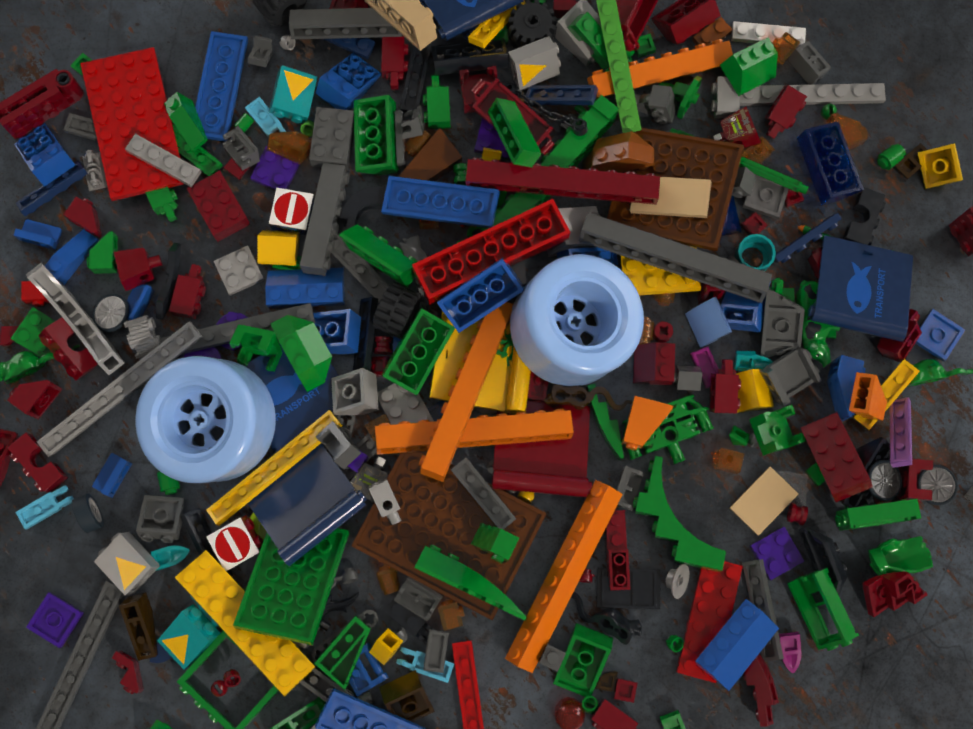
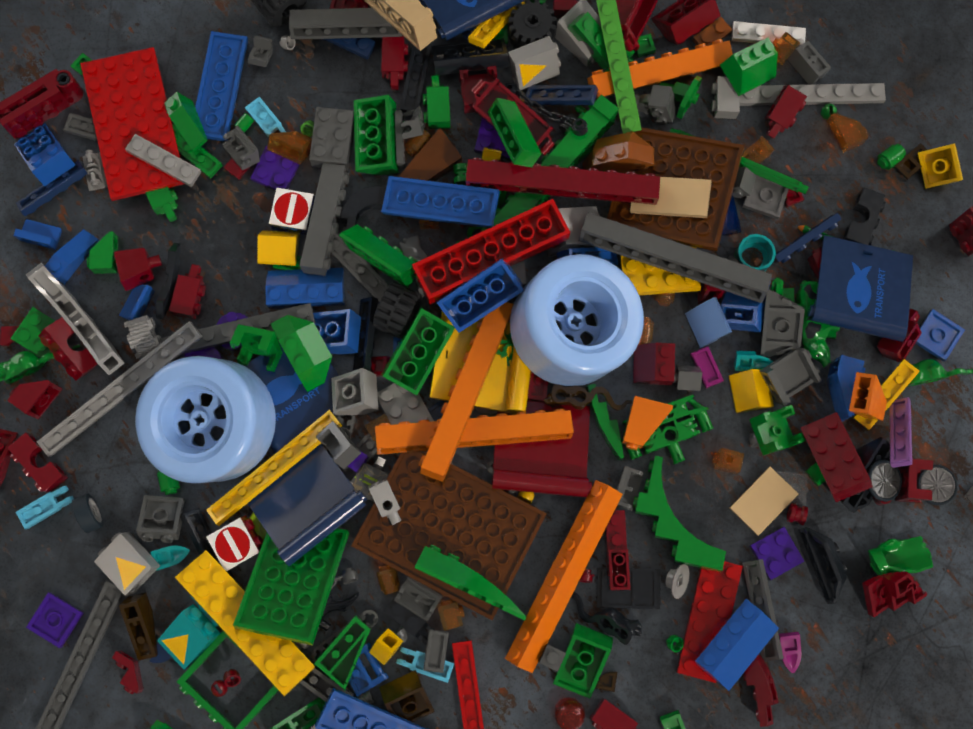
red brick [21,281,50,307] -> none
dark red slope [63,196,102,239] -> none
blue panel [92,453,132,498] -> none
light grey wheel [93,294,129,332] -> none
dark red brick [187,171,250,242] -> none
light grey plate [214,246,264,296] -> none
teal brick [269,65,317,124] -> none
blue slope [316,53,382,110] -> none
dark red wheel [374,336,393,355] -> none
dark grey plate [451,458,516,530] -> none
green wedge [471,523,519,563] -> none
green hinge [582,696,598,714] -> none
dark red plate [613,678,638,703] -> none
dark red wheel [652,321,673,343] -> none
dark red hinge [709,359,741,413] -> none
dark red torso [713,107,761,148] -> none
green slope [729,426,750,446] -> none
dark red tile [741,212,768,235] -> none
green door [787,568,859,651] -> none
clear blue slope [797,121,864,206] -> none
green door [835,499,921,531] -> none

